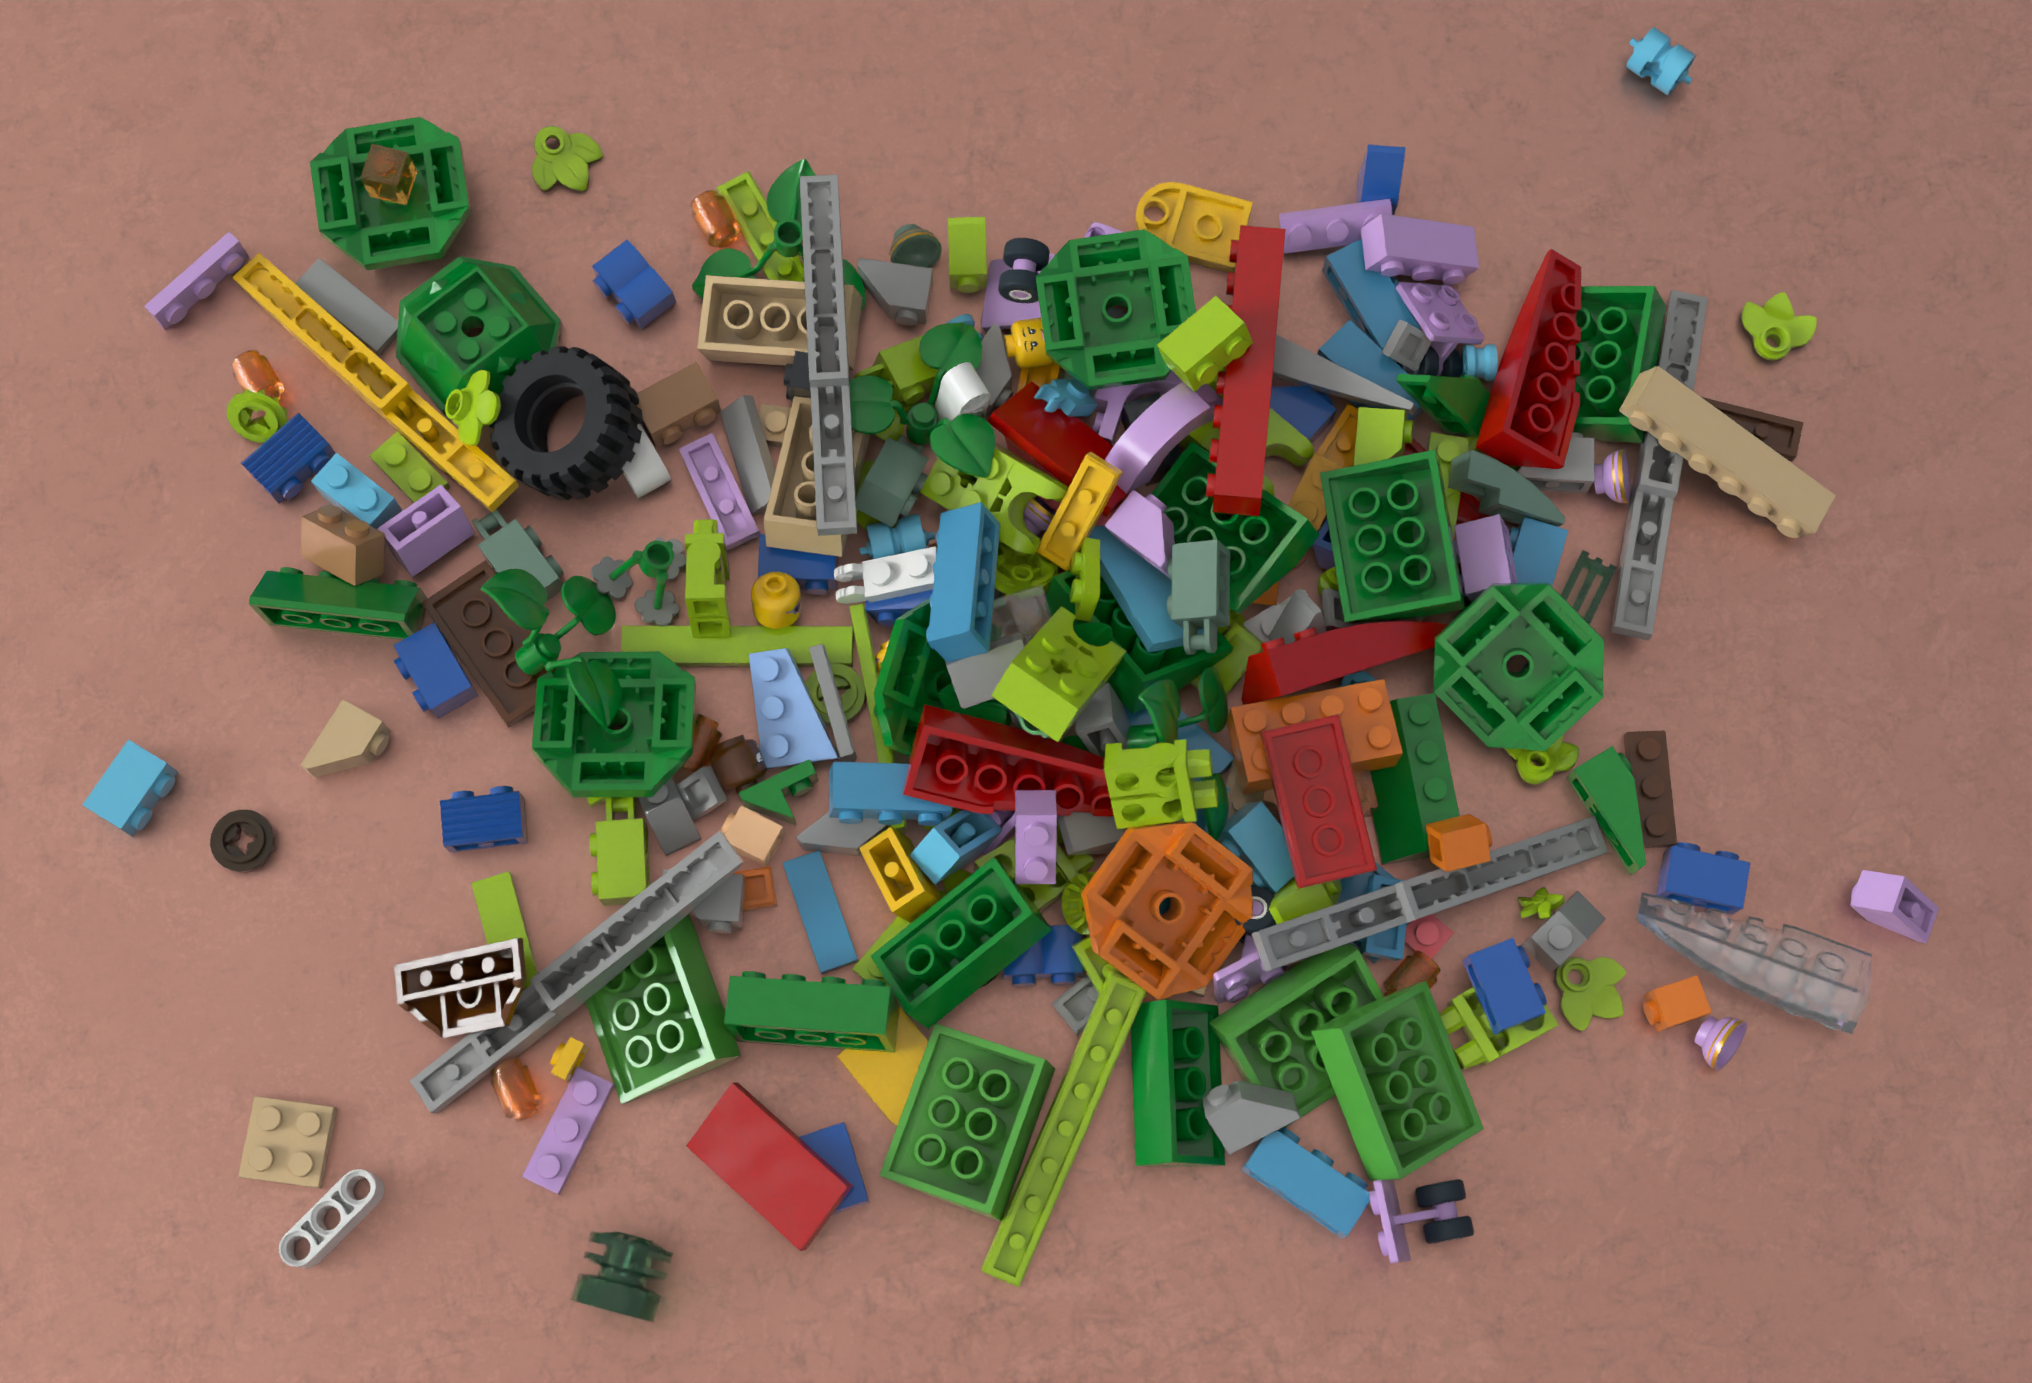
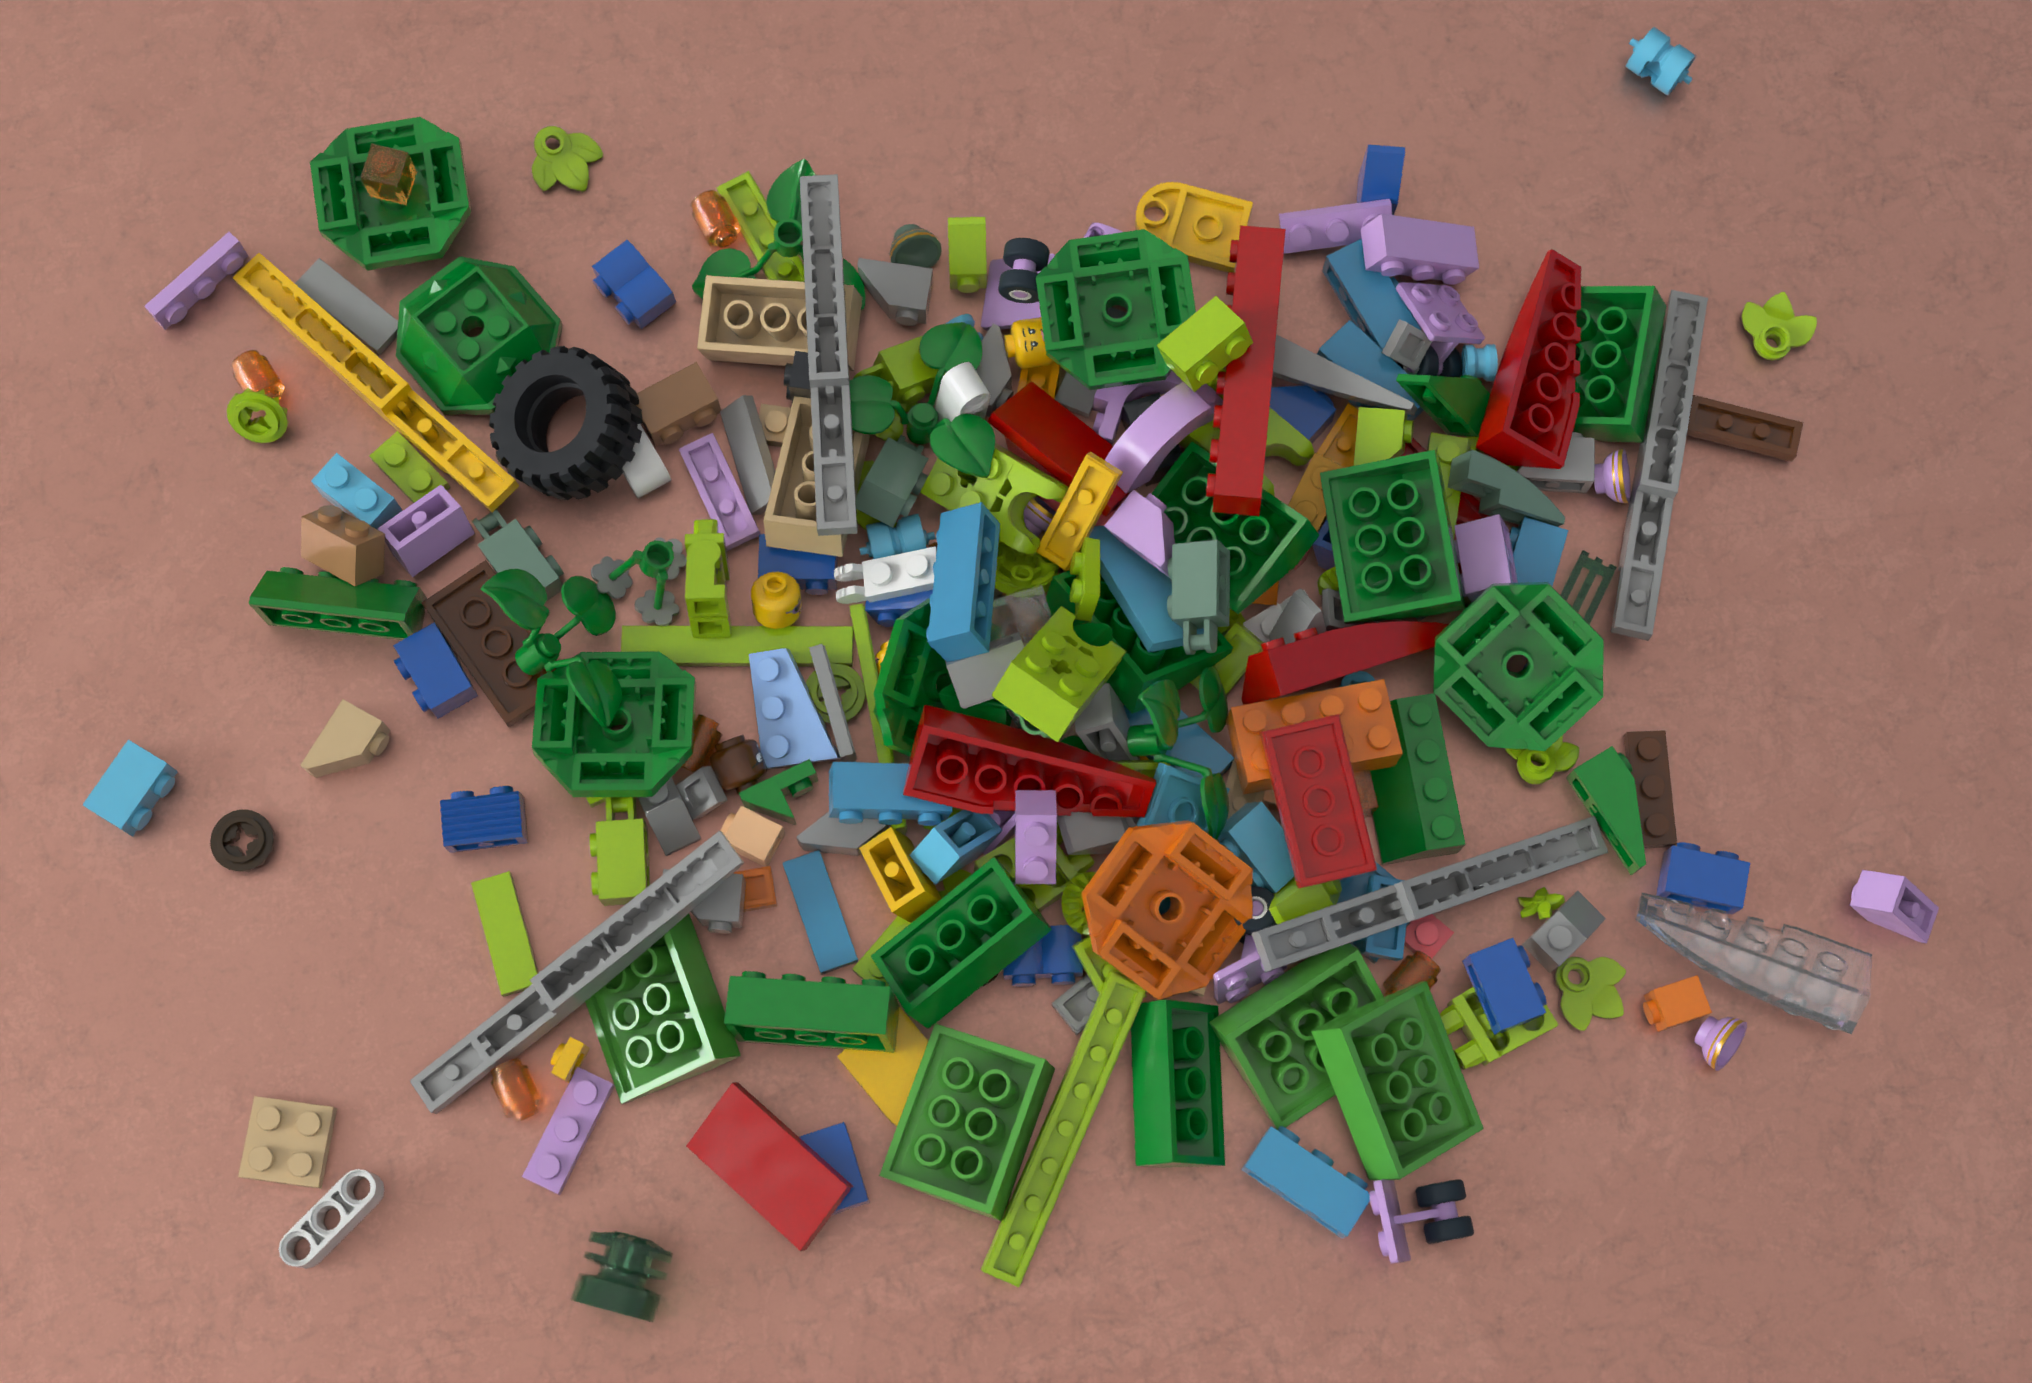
blue brick [241,413,336,504] -> none
reddish brown wedge [394,938,527,1038] -> none
lime plate [445,370,501,446] -> none
medium azure plate [1034,379,1098,417] -> none
lime hips [1104,739,1218,829] -> none
light grey slope [1203,1080,1301,1155] -> none
orange brick [1426,814,1493,872] -> none
tan brick [1619,366,1836,538] -> none

